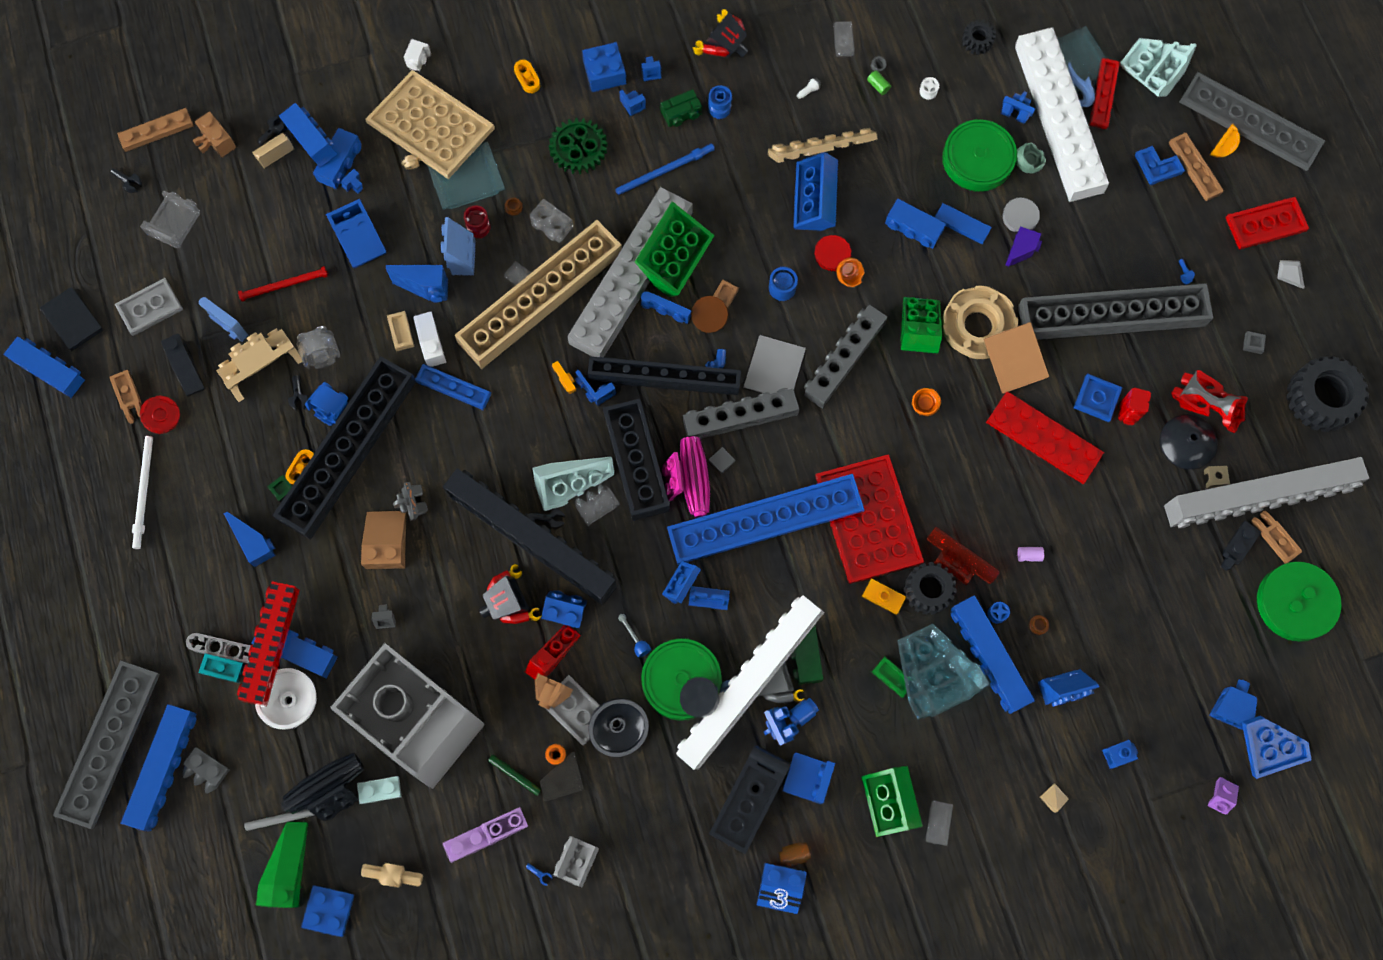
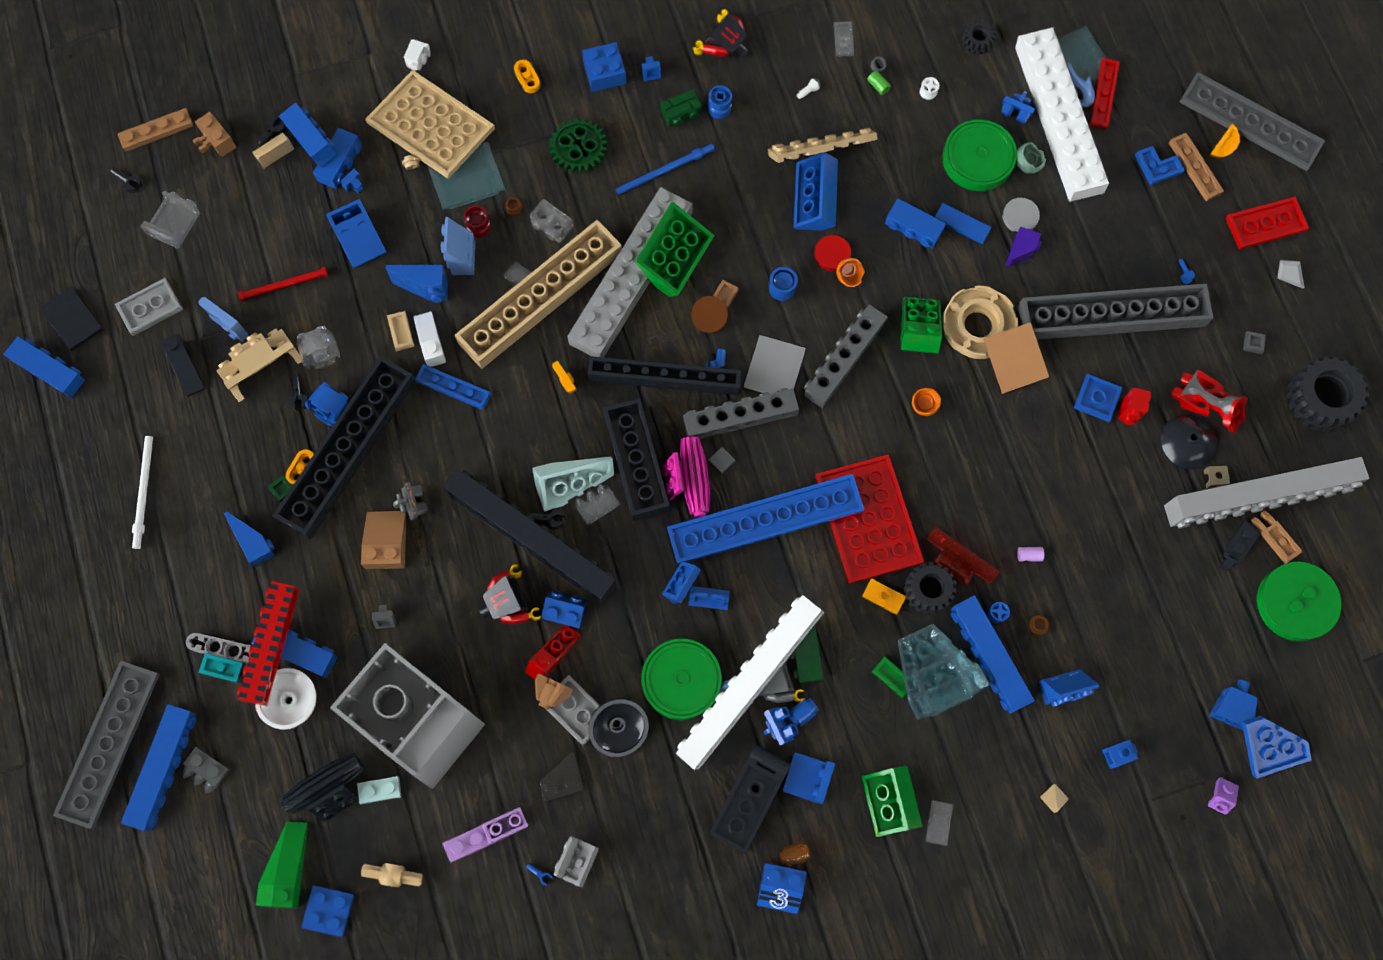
medium nougat hinge [109,369,142,424] -> none
red tile [140,395,180,434] -> none
light grey bar [245,809,314,831] -> none
dark green bar [488,755,542,796] -> none
orange cone [545,744,566,765] -> none
blue bracket [575,370,616,407] -> none
hinge [618,614,652,658] -> none
blue panel [619,90,646,116] -> none
blue plate [641,291,691,324] -> none
black tile [680,677,720,718] -> none
red plate [986,391,1104,484] -> none
light aqua wedge [1120,38,1196,97] -> none

